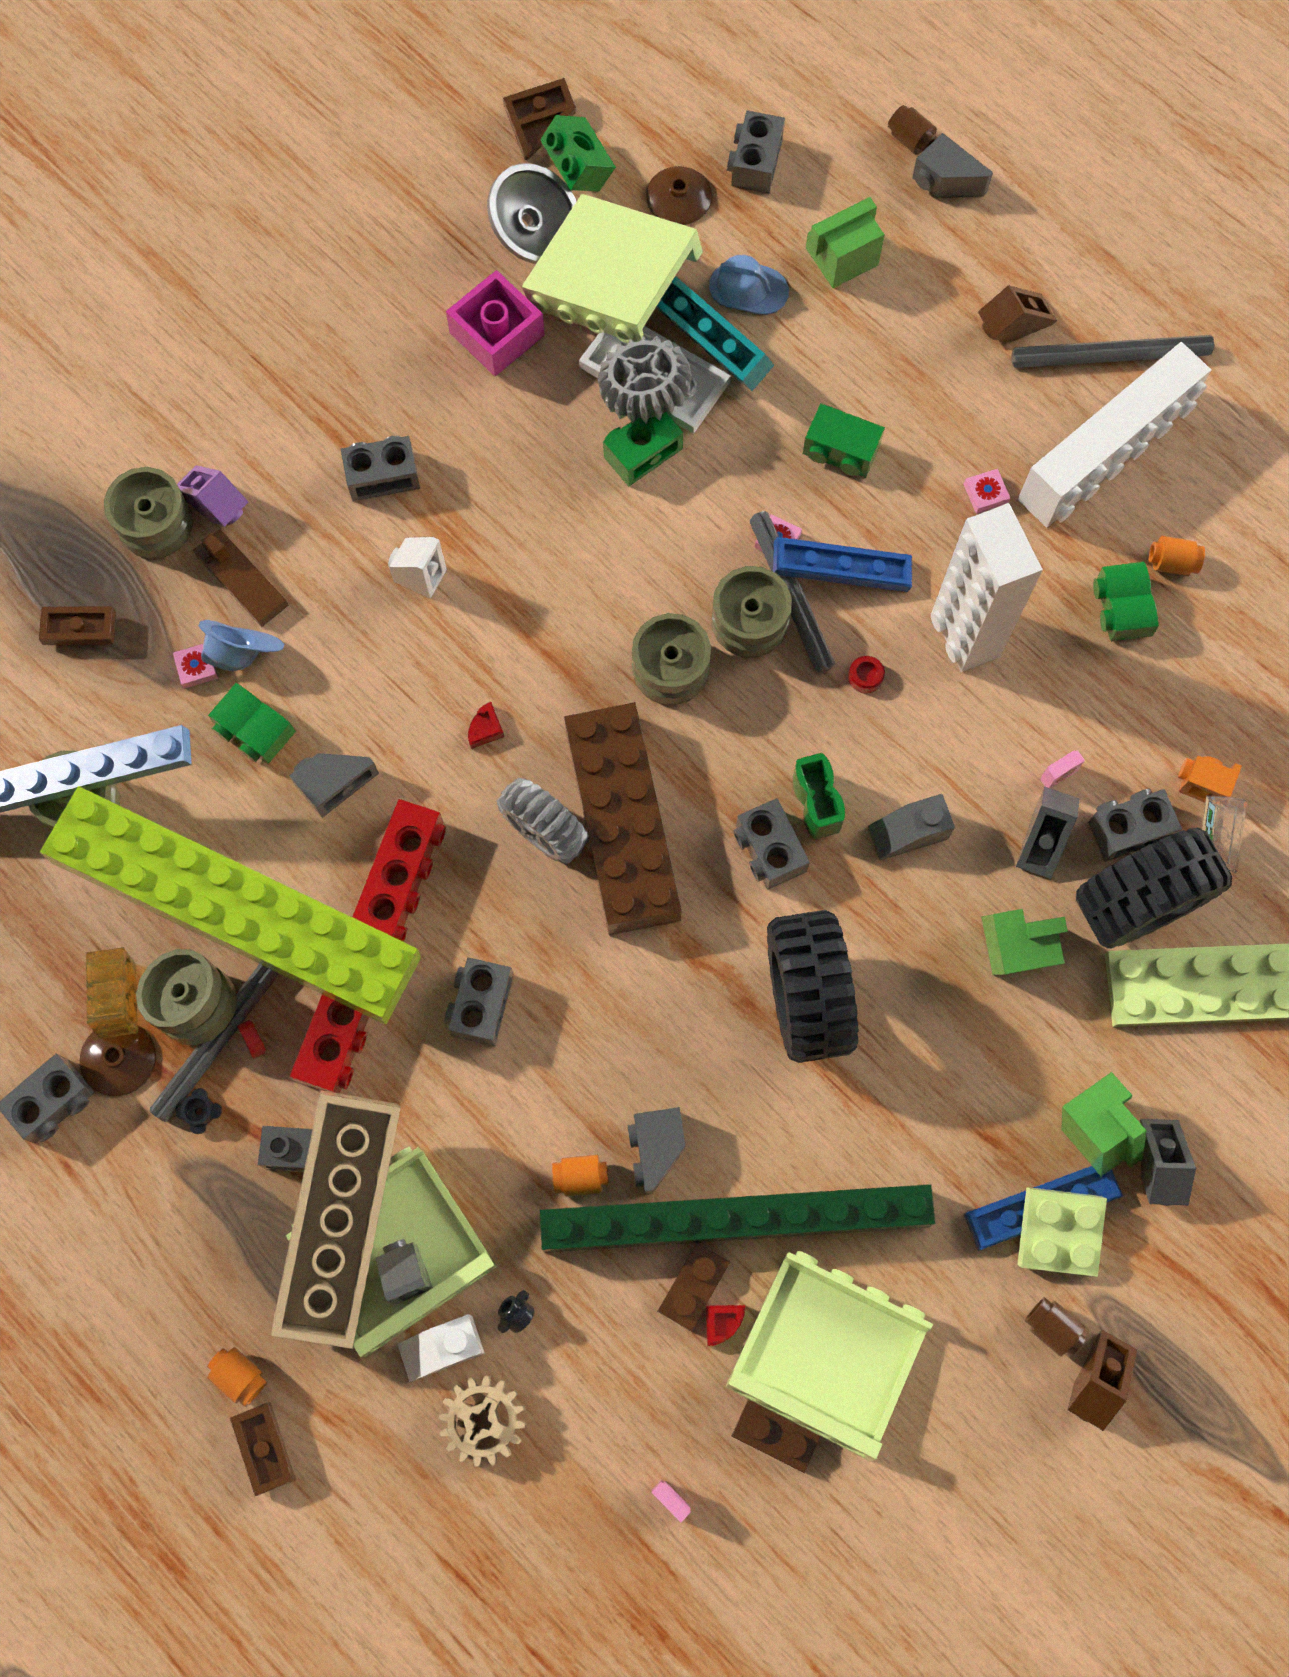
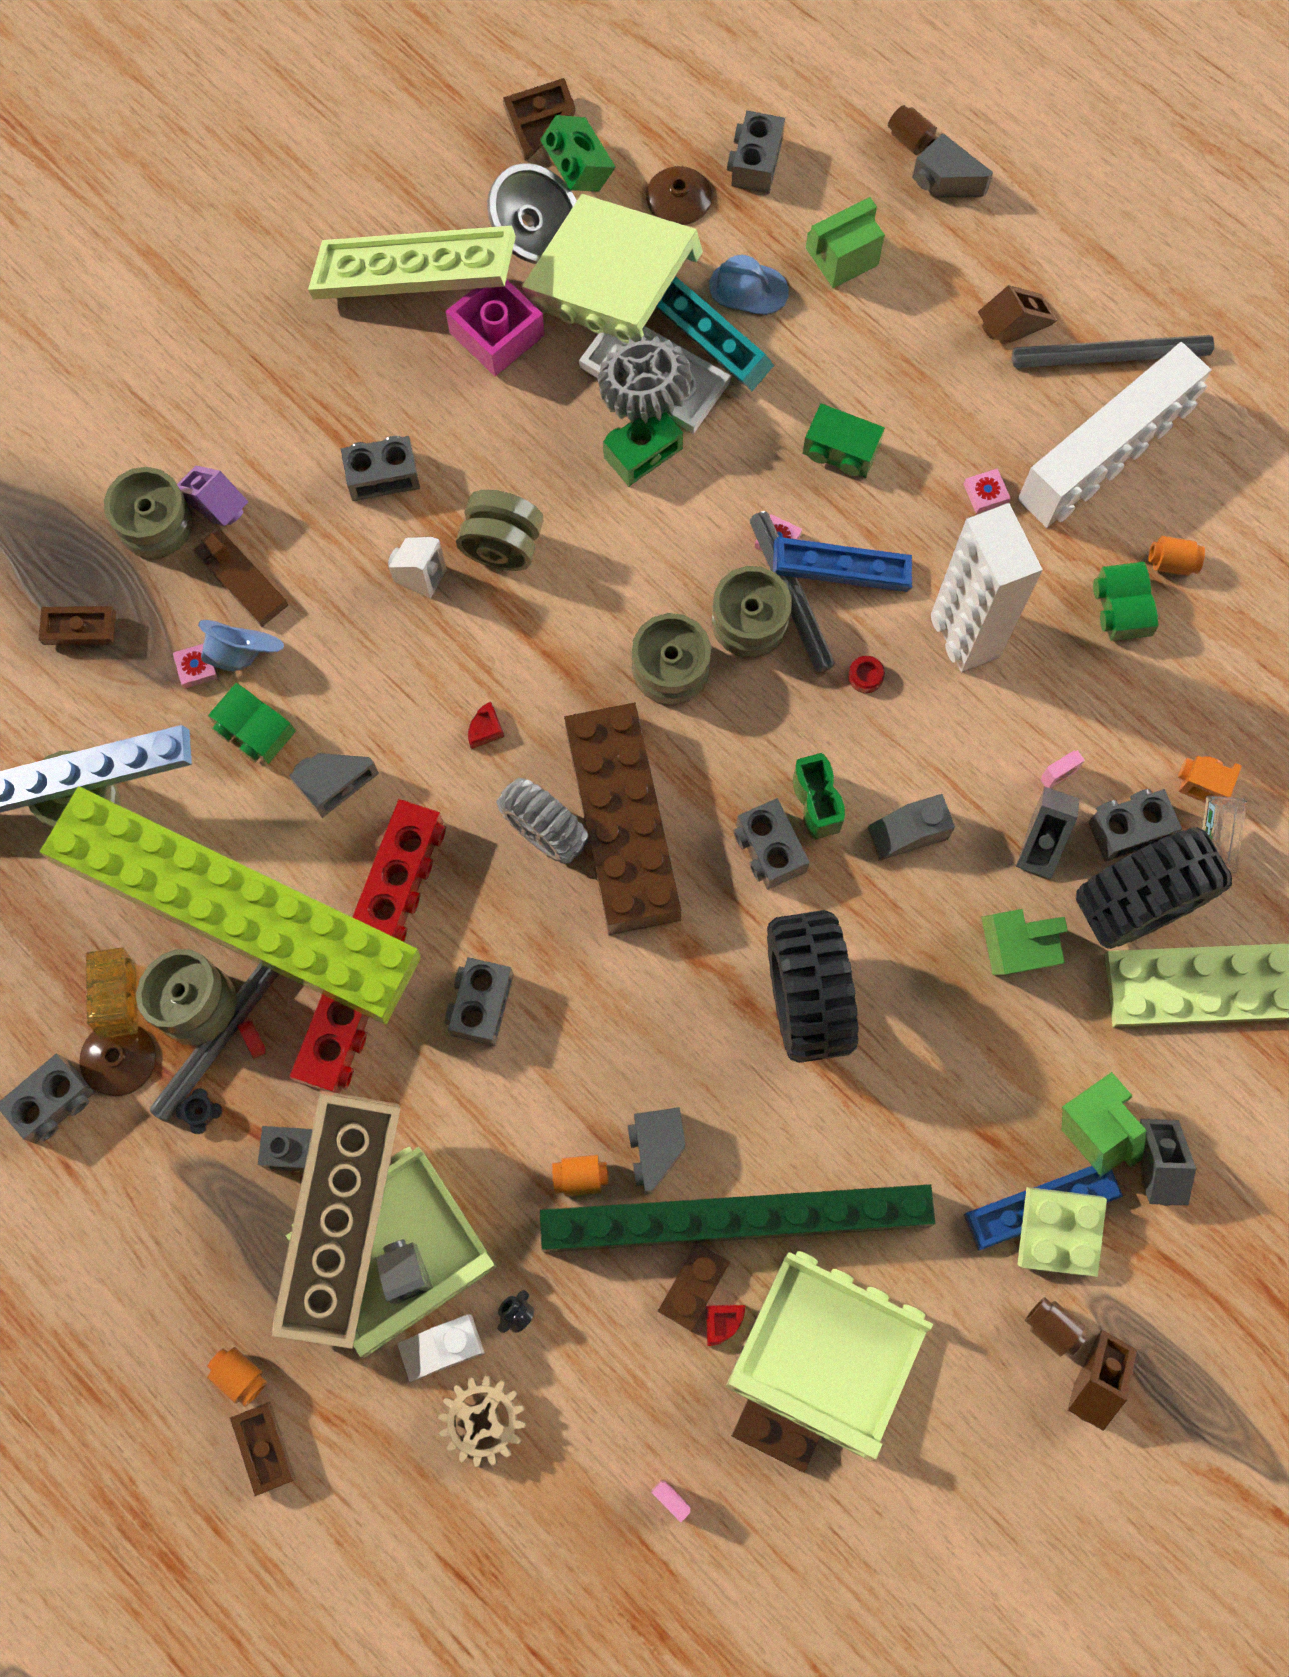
none -> yellowish green plate [308,226,516,299]
none -> olive wheel [456,489,544,571]

